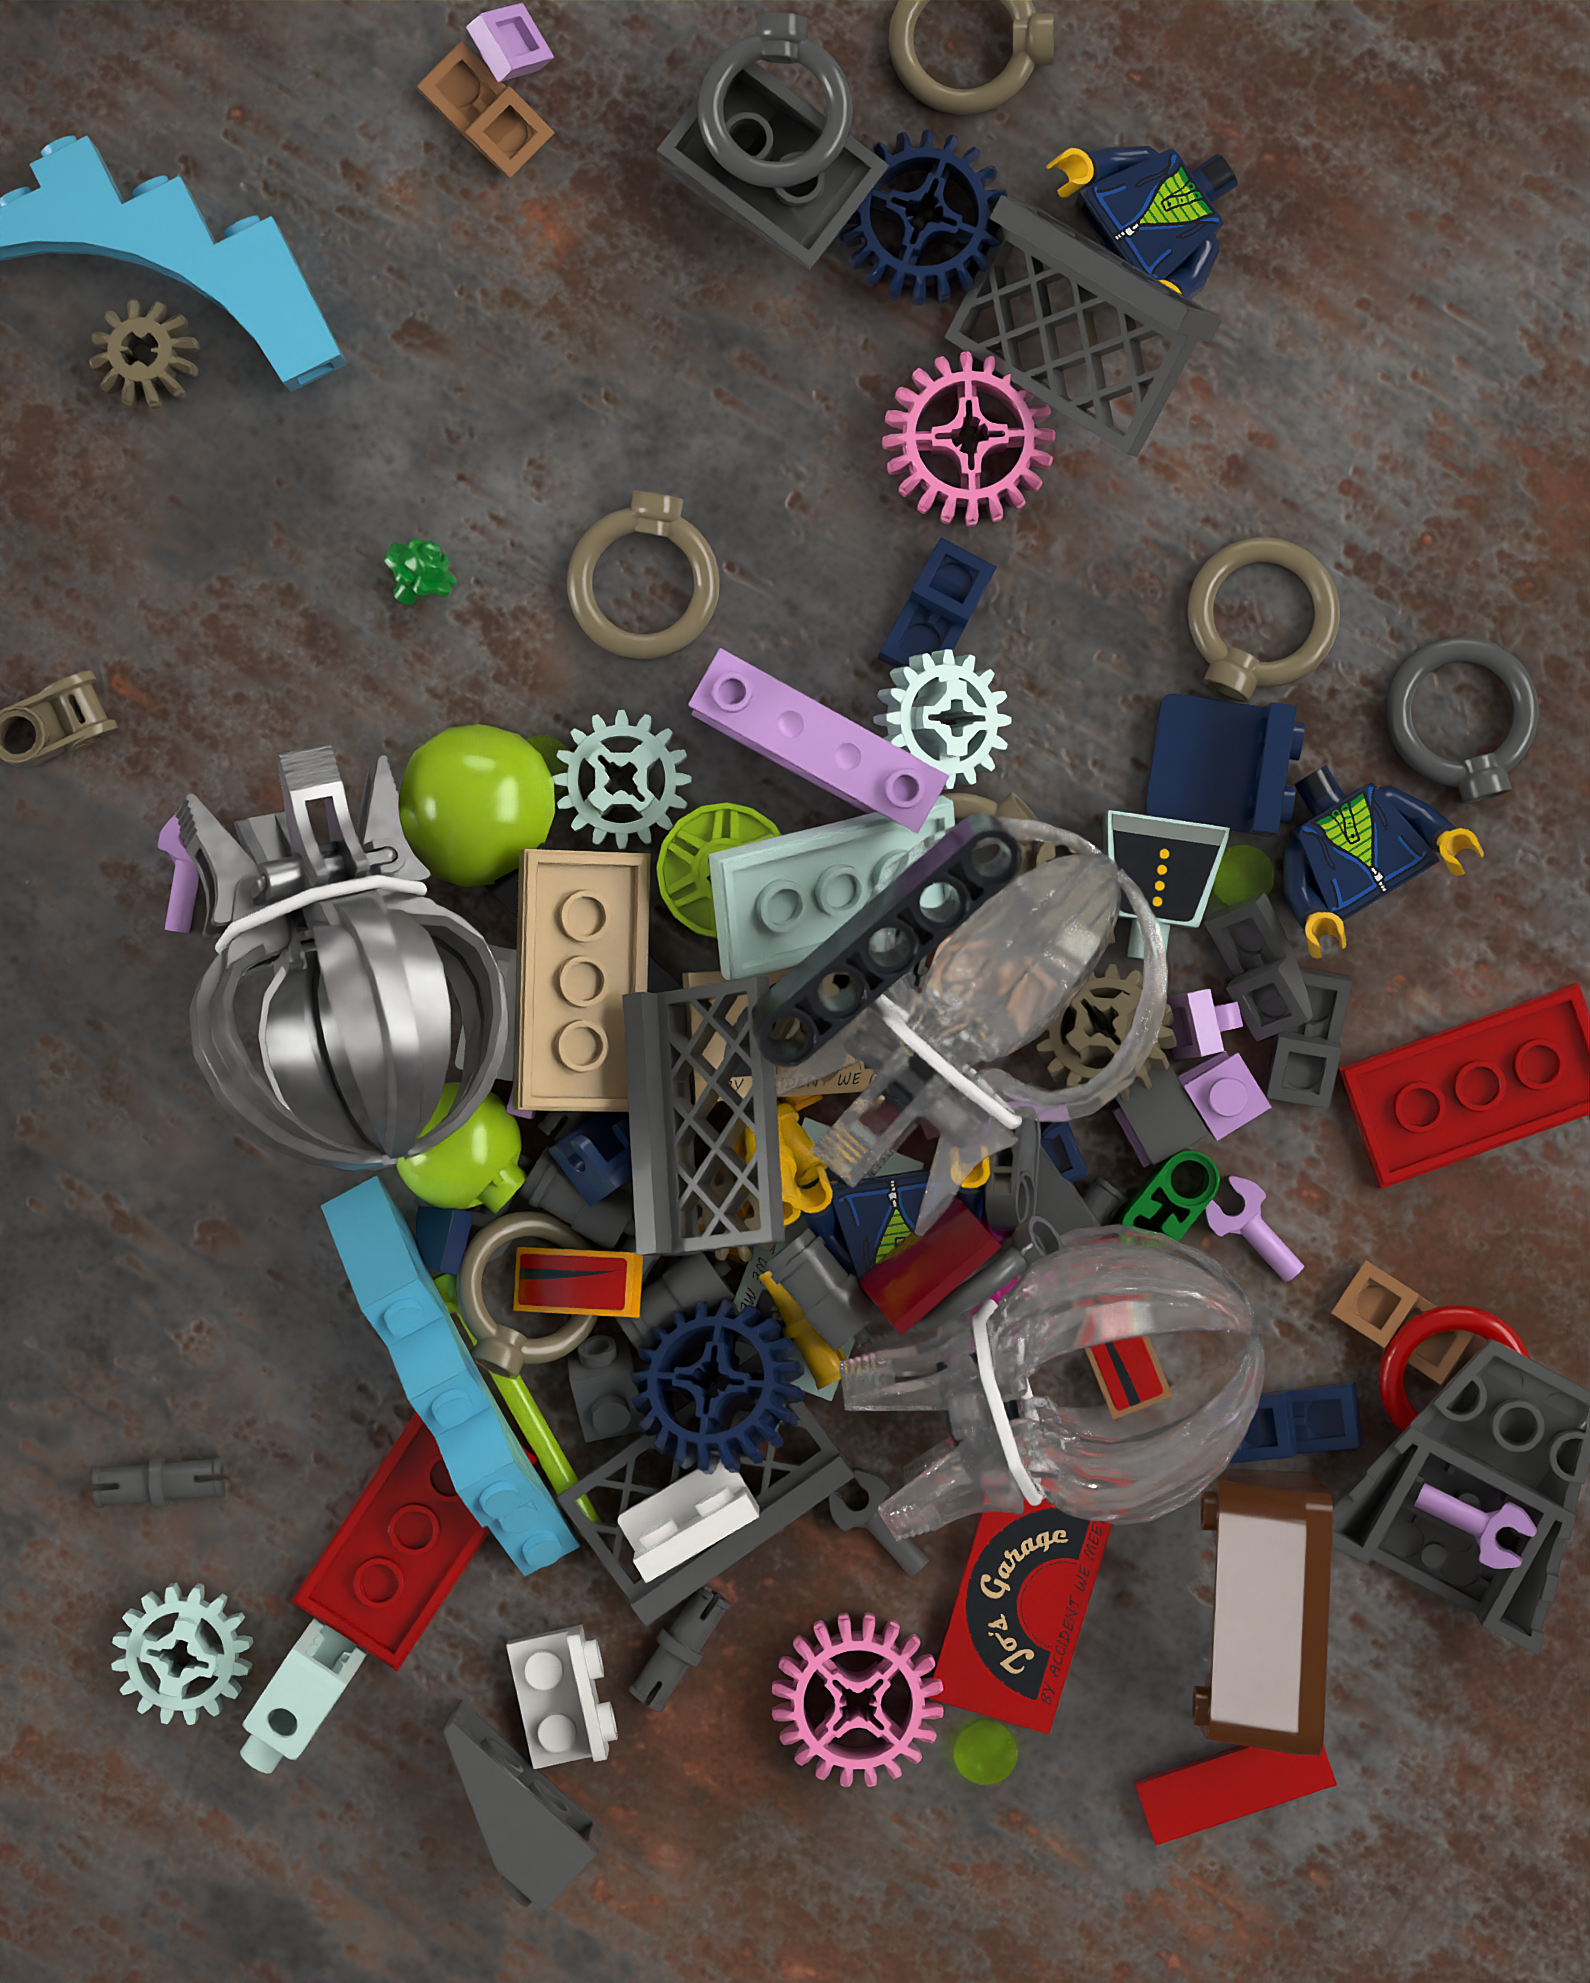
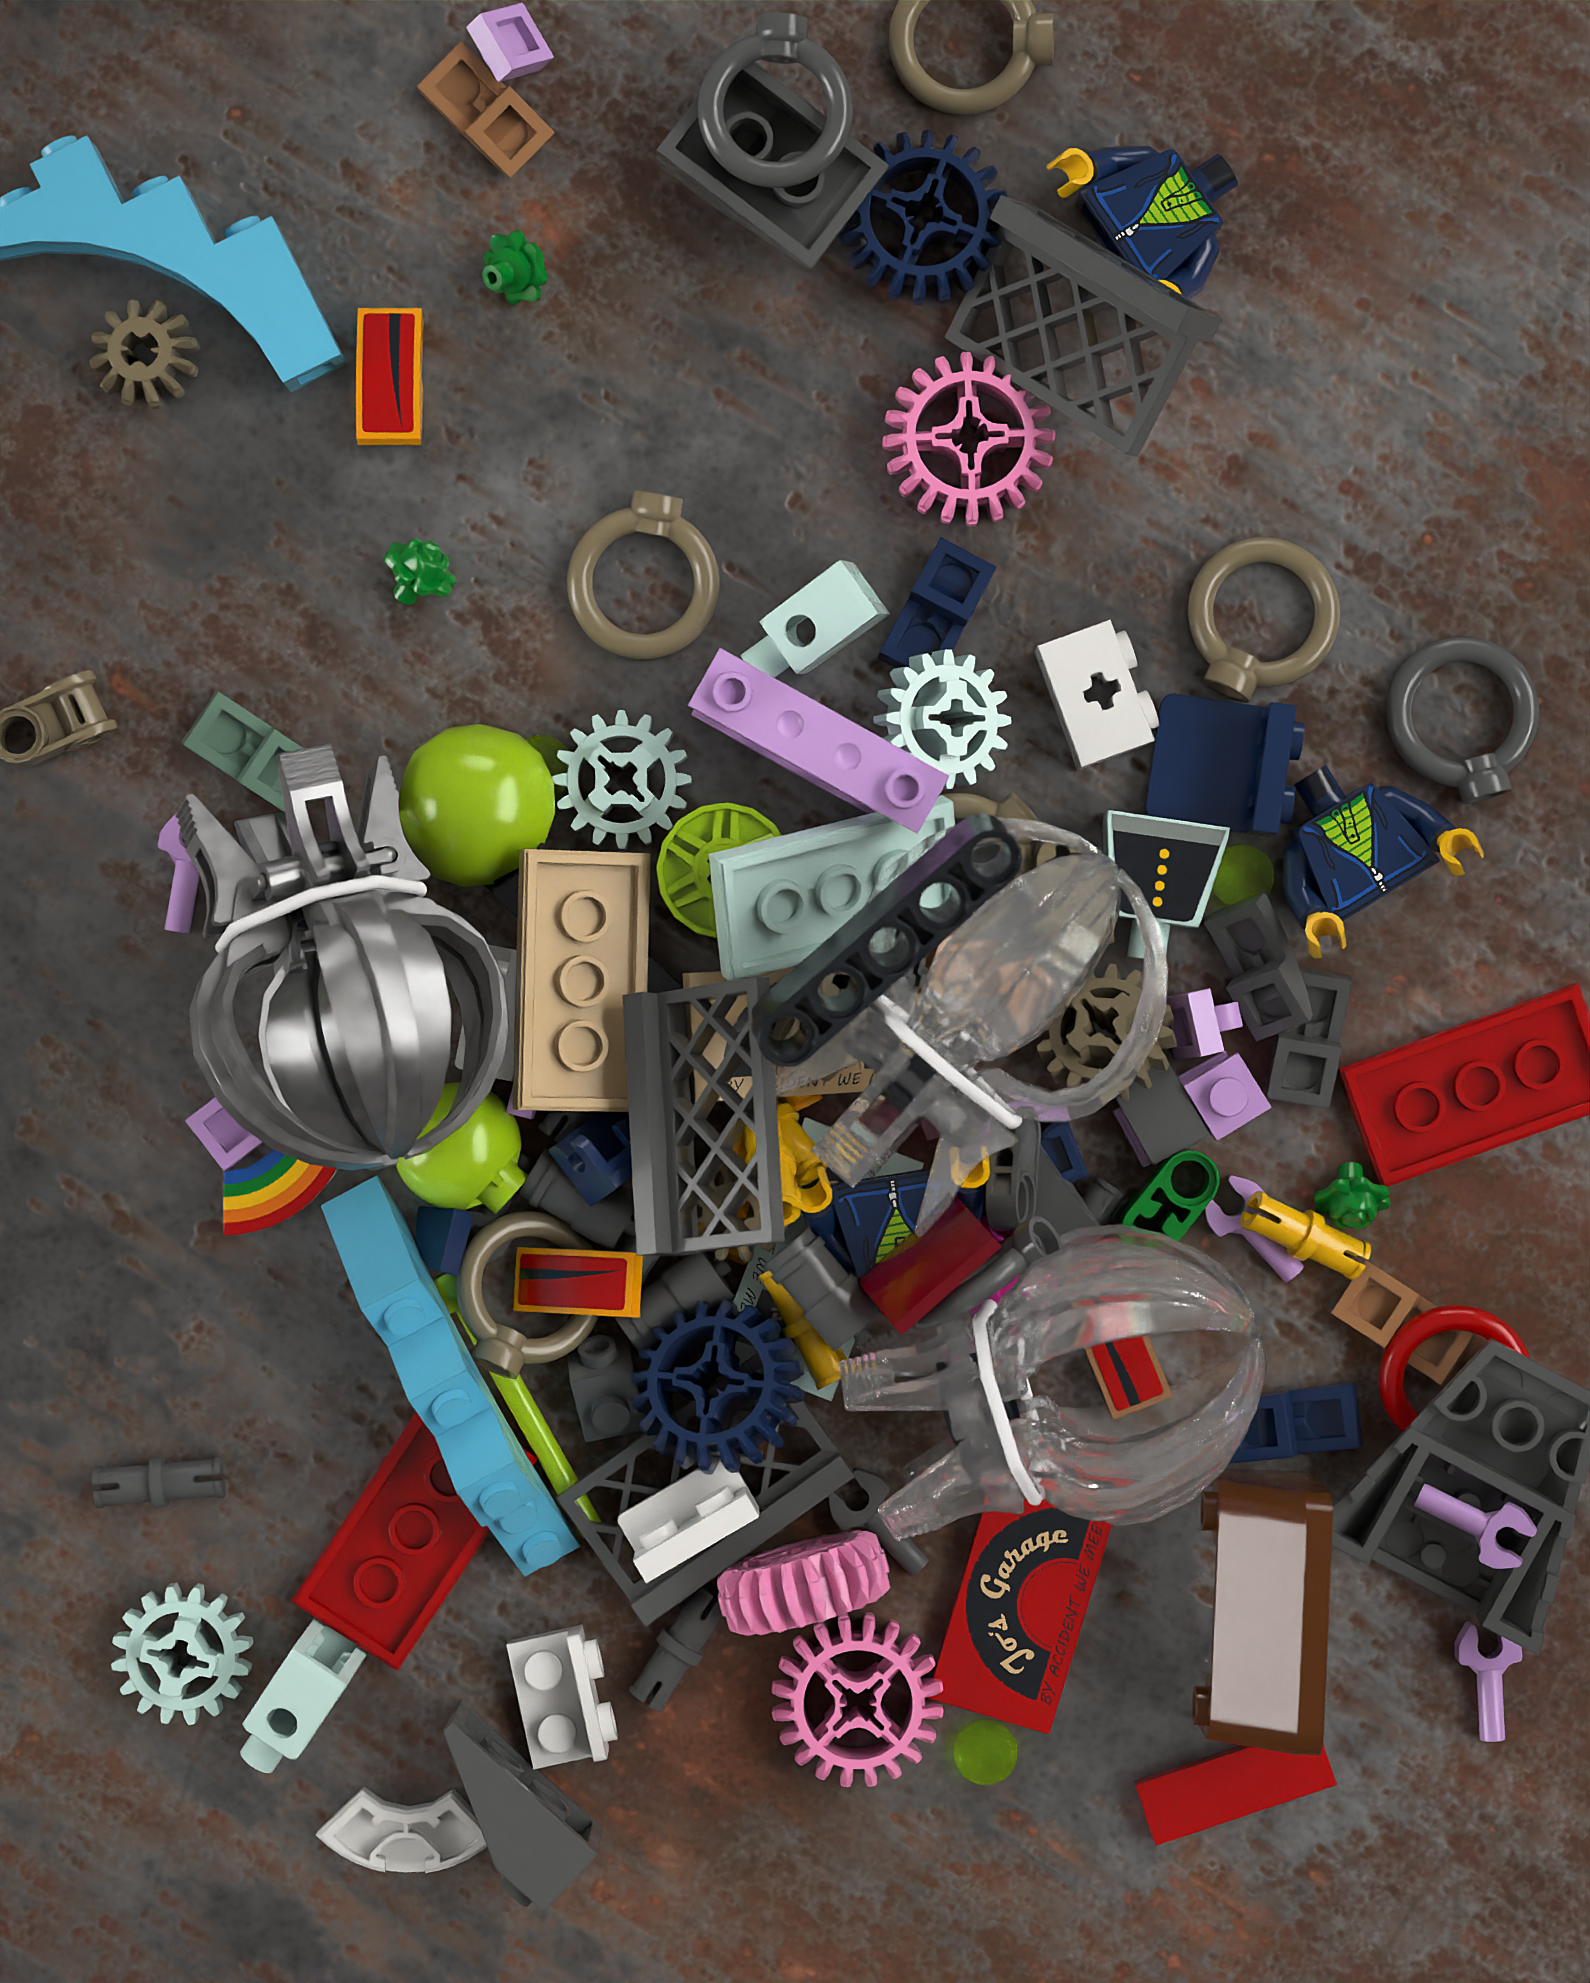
none -> sand green slope [181,690,304,812]
none -> lavender plate [185,1097,263,1171]
none -> tile [223,1149,339,1235]
none -> white tile [316,1787,487,1873]
none -> slope [356,308,424,445]
none -> green plant [482,230,548,306]
none -> bright pink gear [717,1530,890,1636]
none -> light aqua torso [741,560,890,678]
none -> white brick [1034,620,1159,770]
none -> yellow pin [1240,1190,1371,1280]
none -> green plant [1314,1162,1391,1230]
none -> lavender bar [1454,1621,1523,1742]

